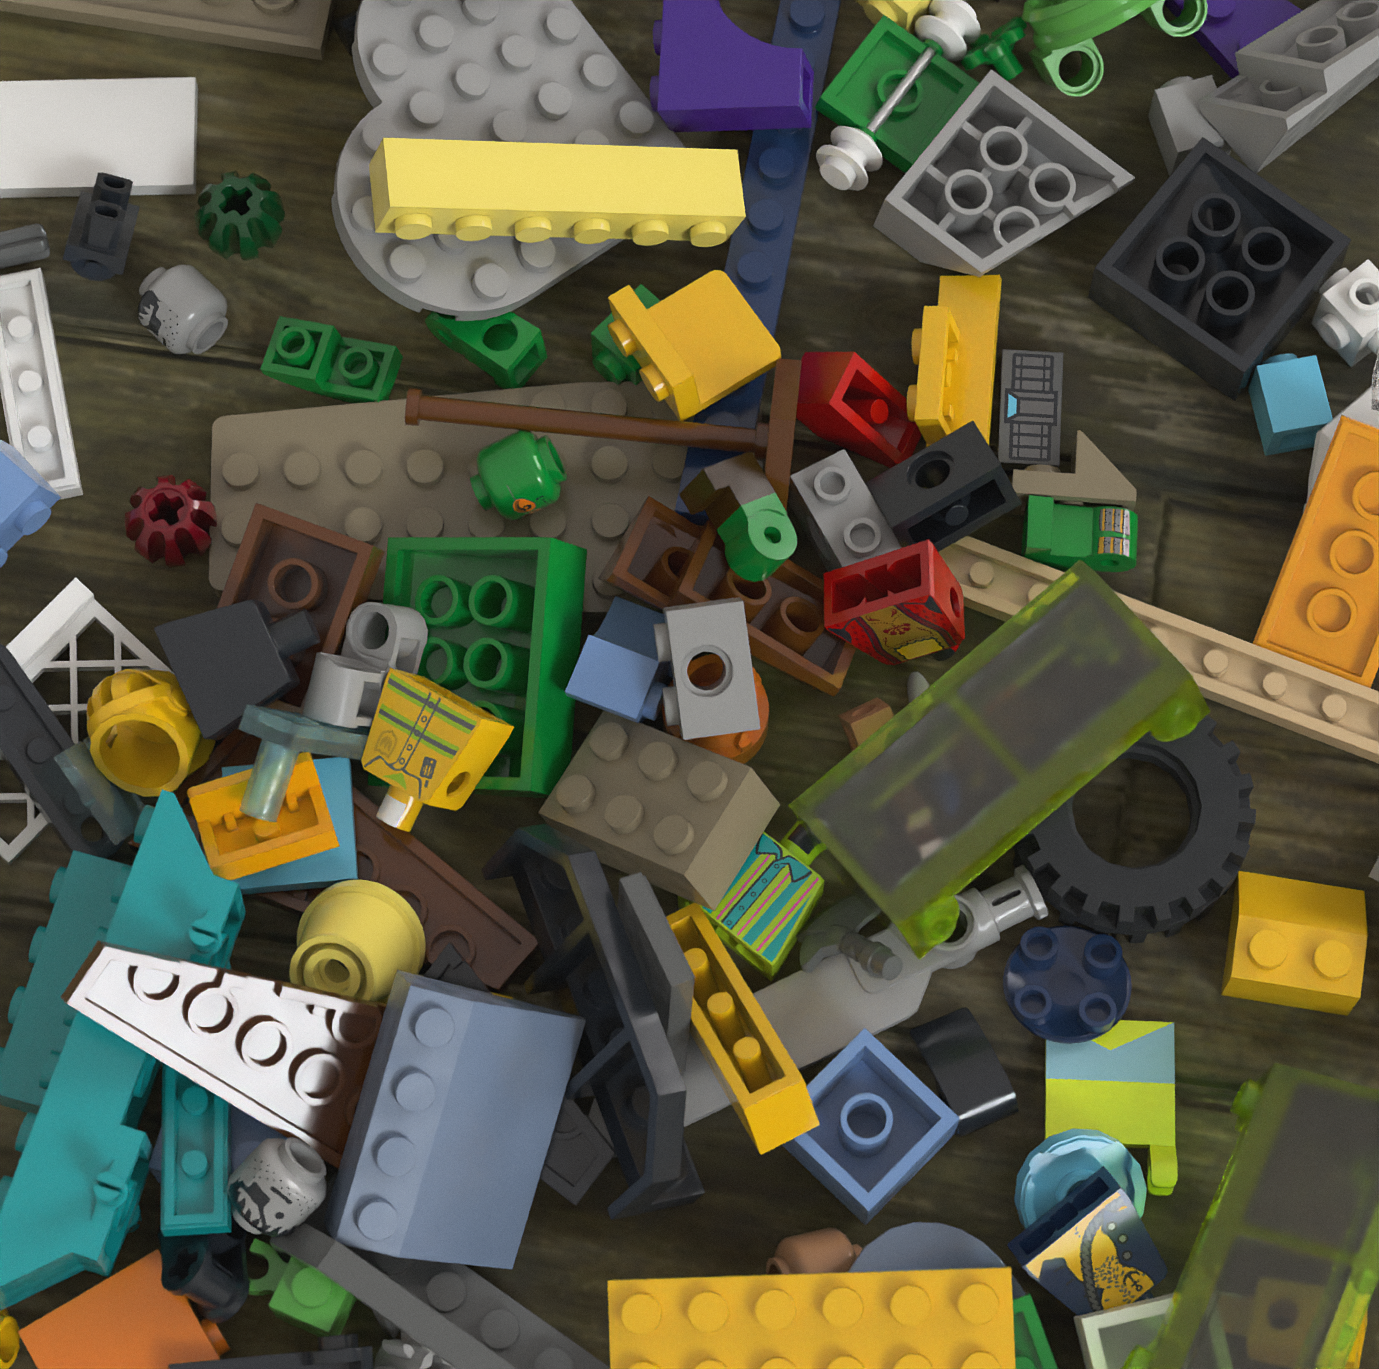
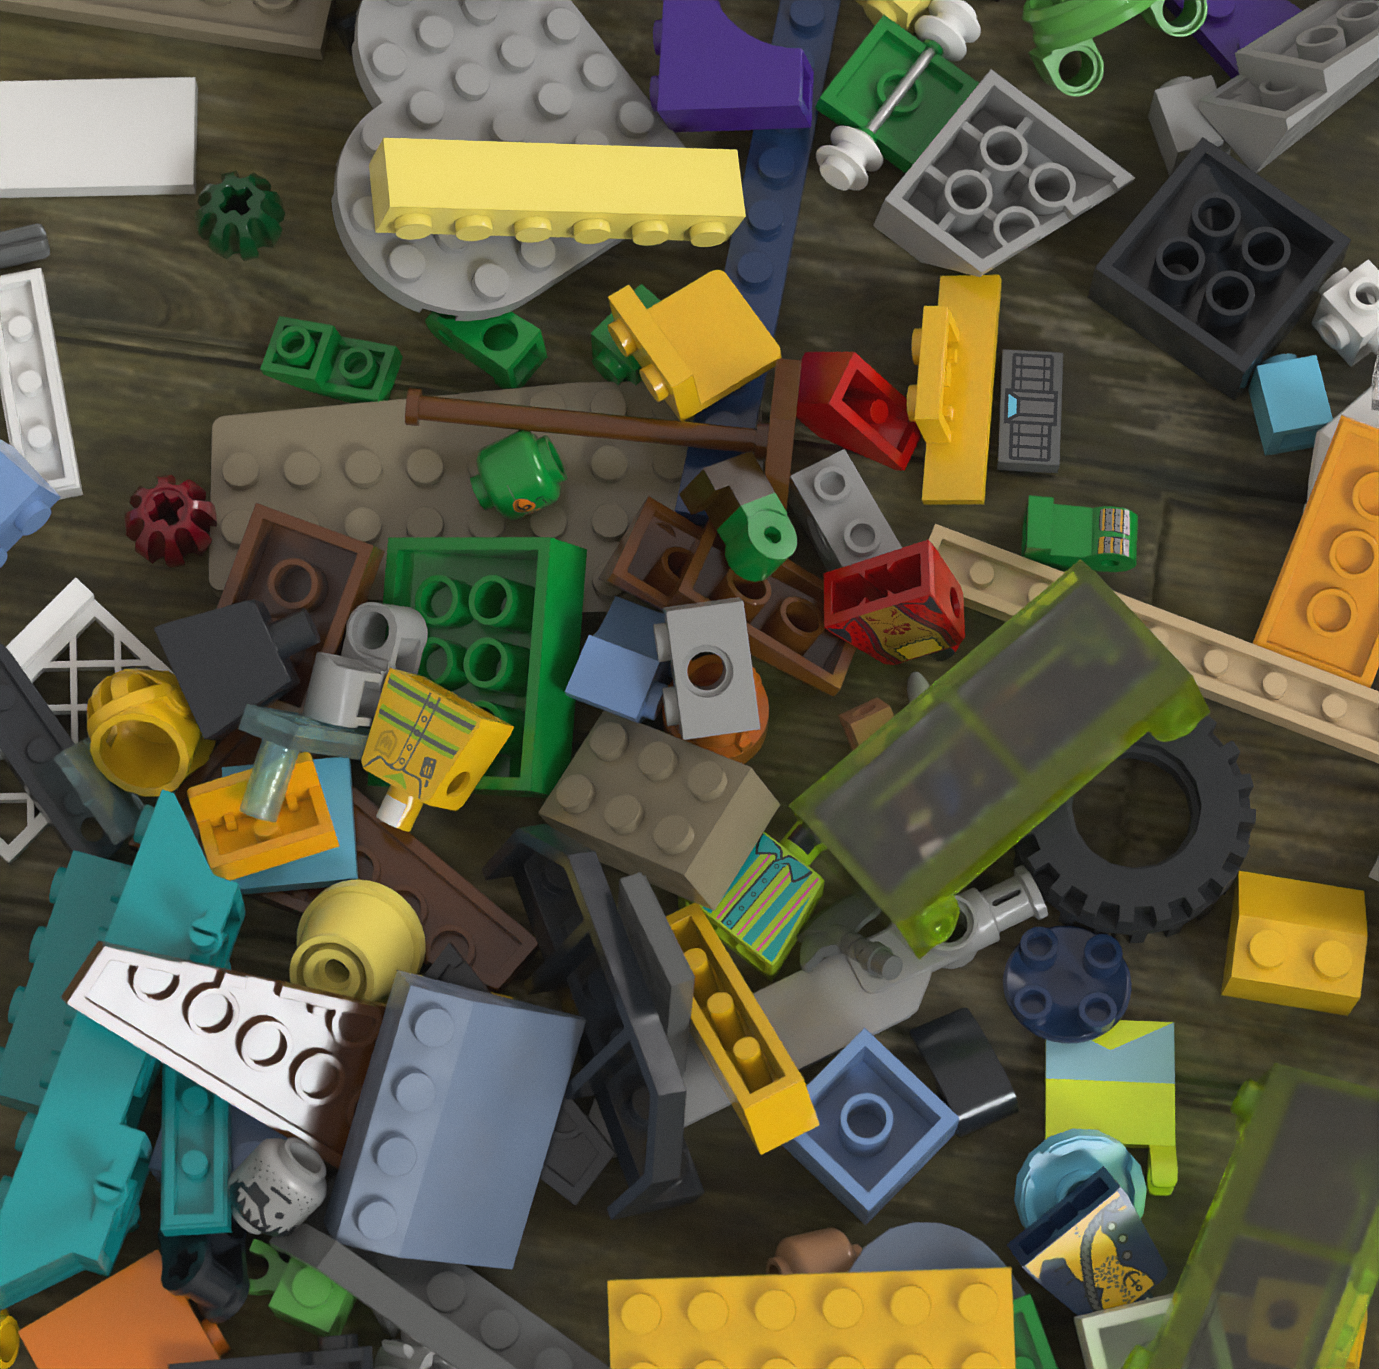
black hips [63,172,140,281] -> none
light grey head [137,265,228,354] -> none
black brick [865,421,1022,552] -> none
green plant [960,16,1028,81] -> none
dark tan slope [1007,430,1137,516] -> none

